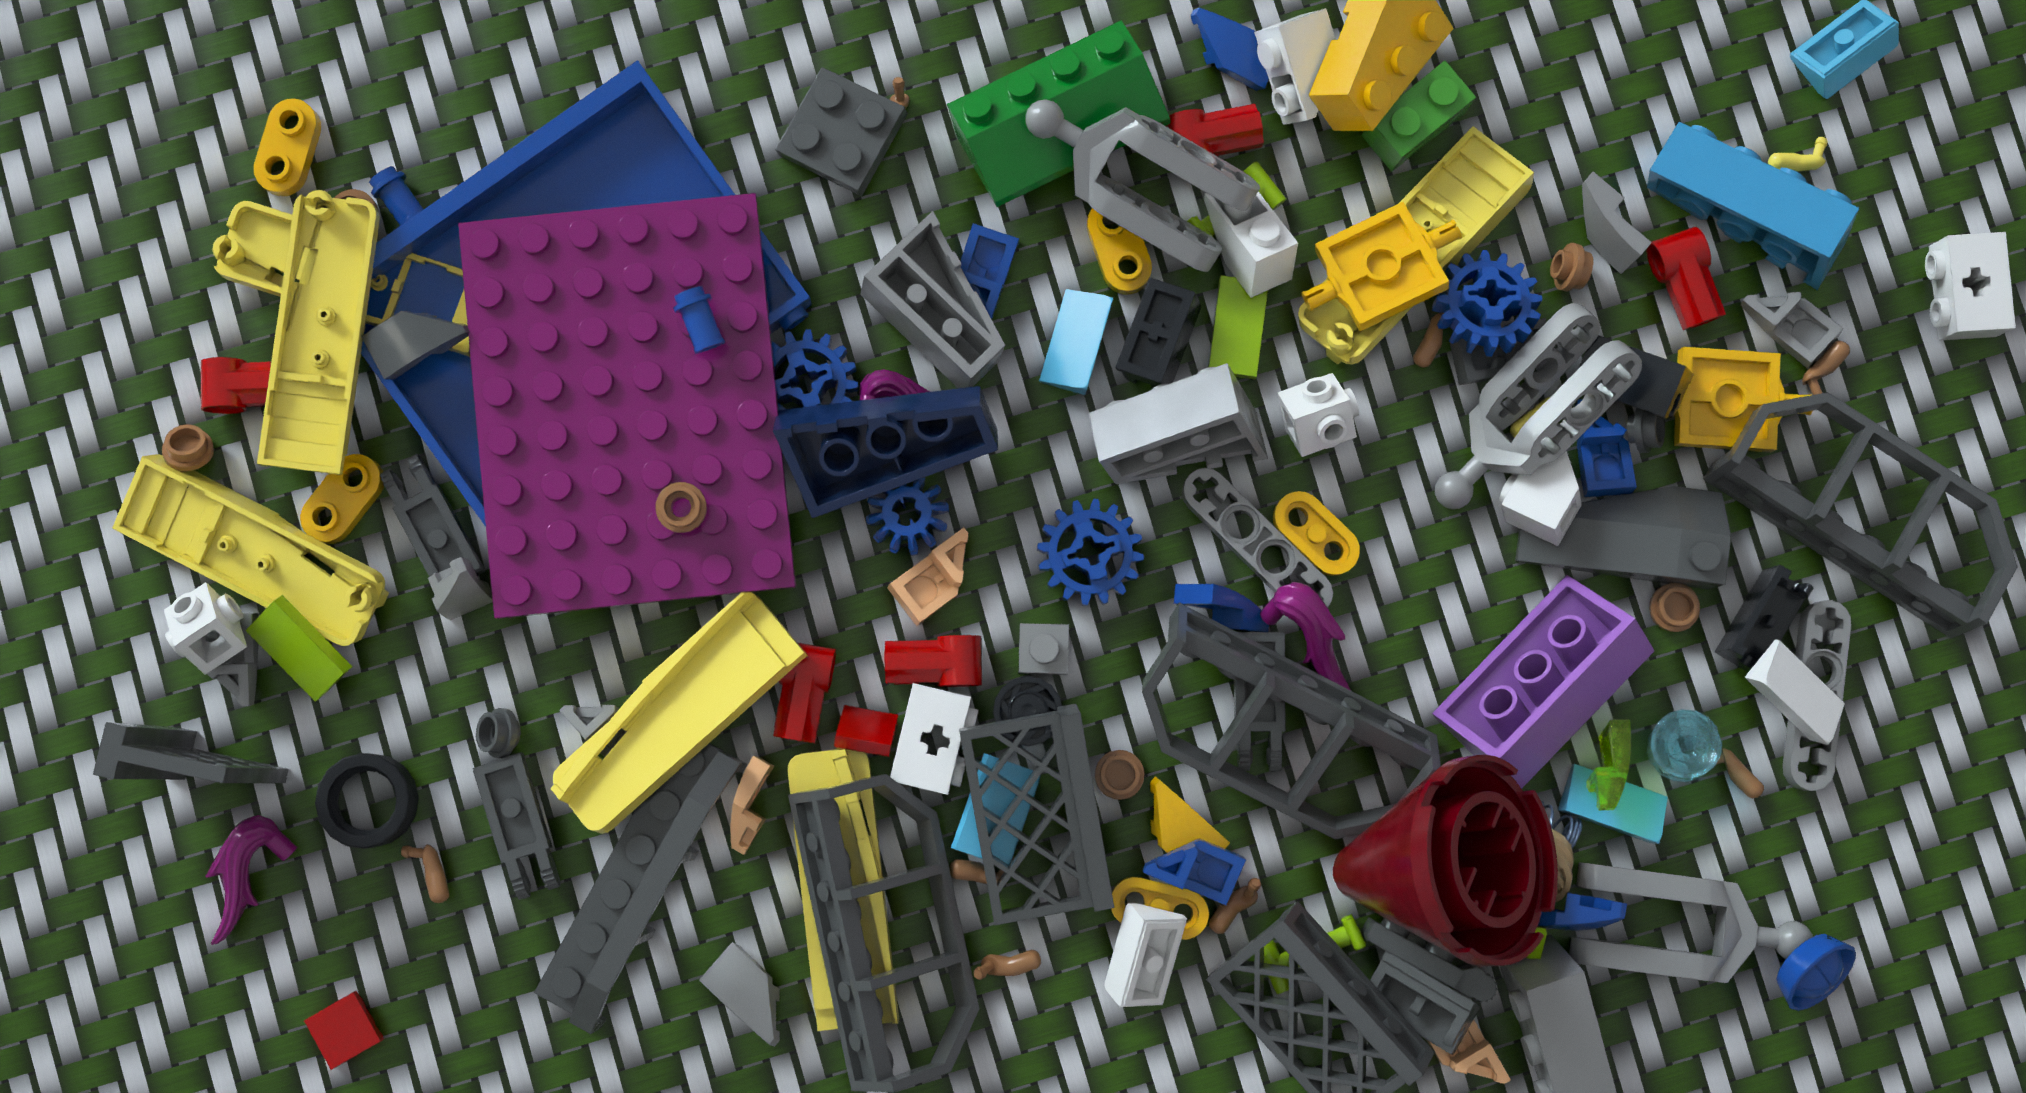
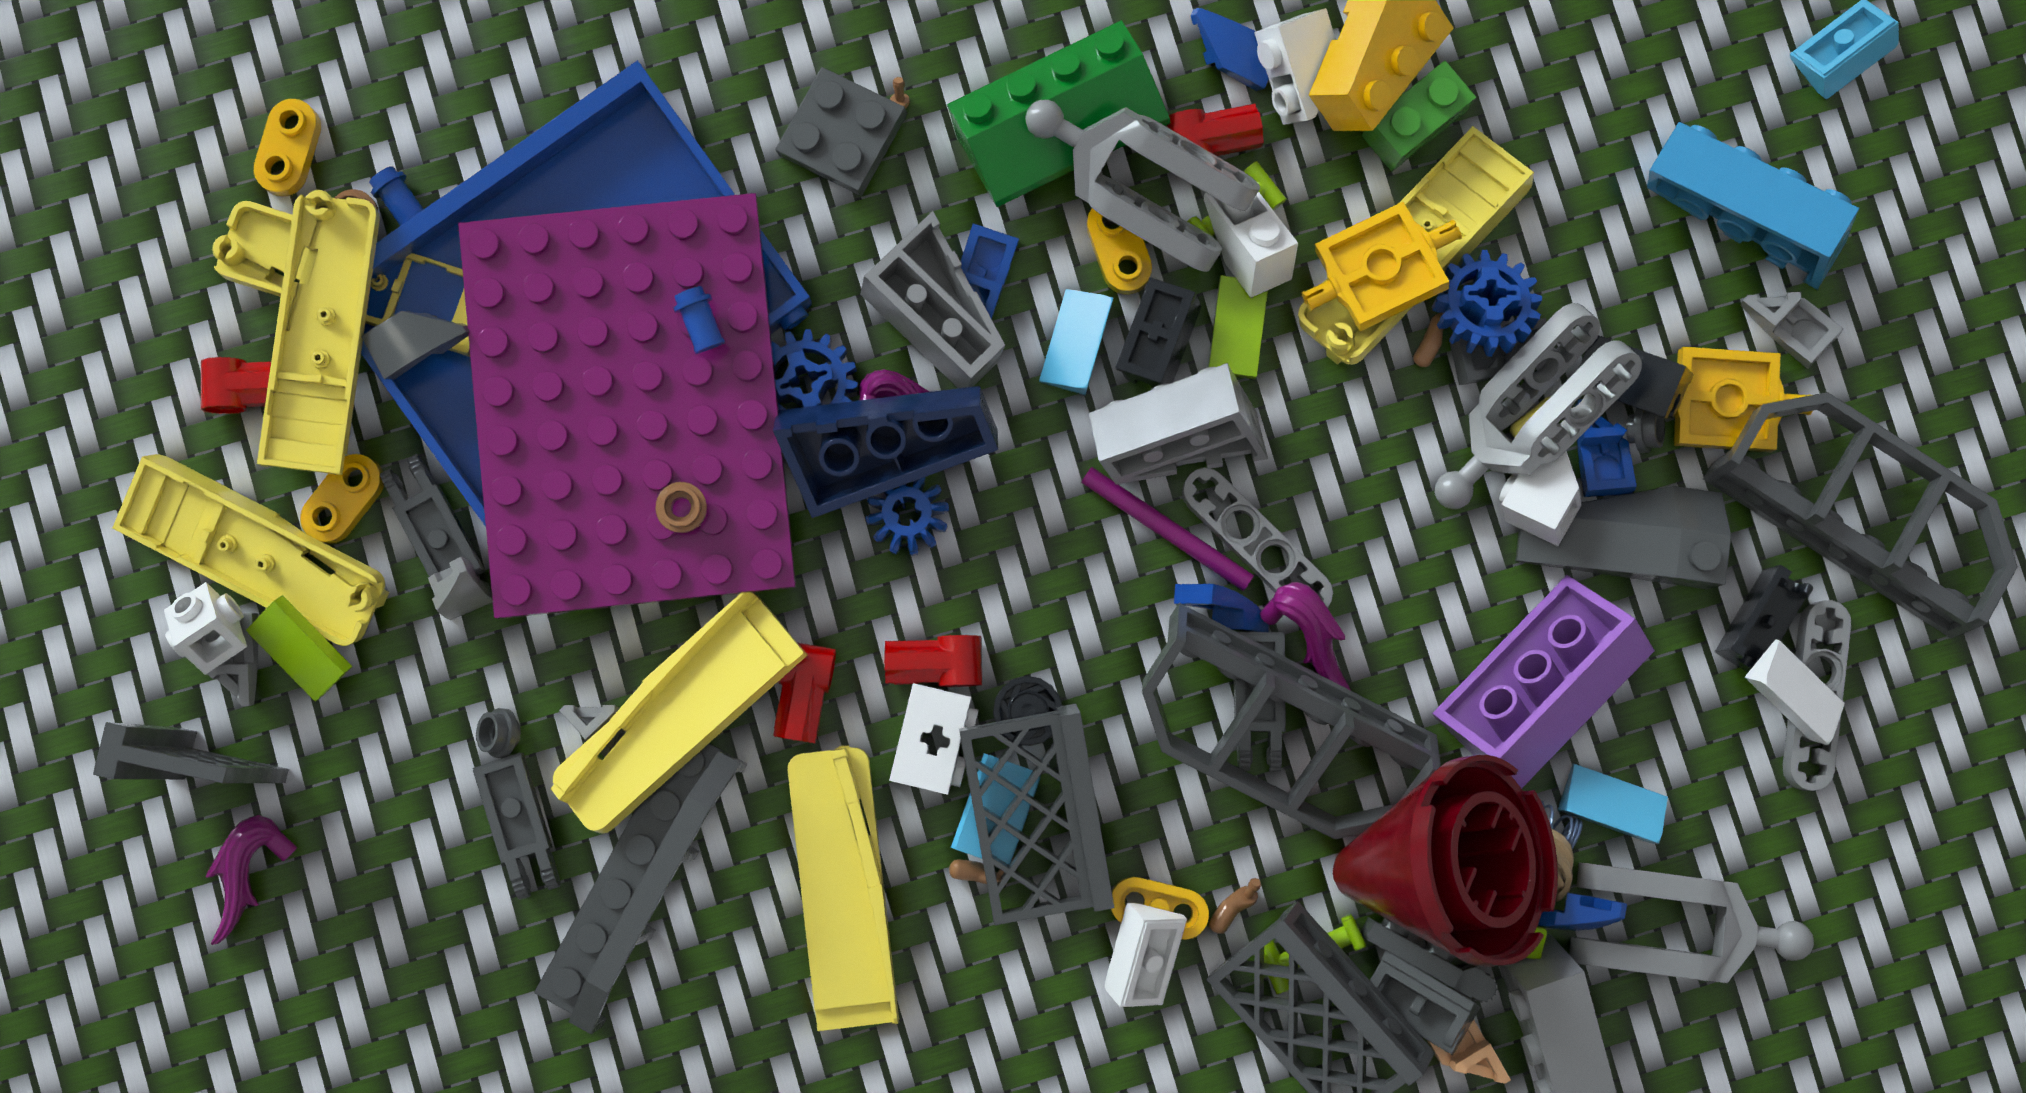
medium nougat plate [162,424,214,471] -> none
red piece [304,991,384,1070] -> none
black tyre [315,753,419,849] -> none
medium nougat piece [401,844,449,903] -> none
light grey slope [699,942,780,1047] -> none
light nougat slope [730,756,774,855] -> none
dark grey plate [788,774,980,1092] -> none
red piece [834,705,898,757] -> none
light nougat slope [887,527,968,626] -> none
medium nougat piece [974,950,1041,980] -> none
light grey plate [1018,623,1069,675] -> none
blue gear [1037,499,1144,607] -> none
medium nougat plate [1095,750,1144,800] -> none
blue slope [1142,838,1246,905] -> none
yellow slope [1150,777,1230,853] -> none
yellow plate [1273,491,1360,576] -> none
white brick [1277,373,1360,457] -> none
medium nougat plate [1550,243,1593,292] -> none
light grey slope [1582,172,1652,274] -> none
clear neon green slope [1586,720,1631,811] -> none
red piece [1646,227,1726,331] -> none
clear light blue wheel [1647,709,1722,783] -> none
medium nougat plate [1649,583,1700,632] -> none
medium nougat piece [1698,748,1764,799] -> none
light yellow piece [1768,137,1828,172] -> none
blue hat [1776,934,1856,1011] -> none
medium nougat piece [1802,340,1850,395] -> none
white brick [1925,232,2016,341] -> none
none -> magenta bar [1081,467,1254,591]

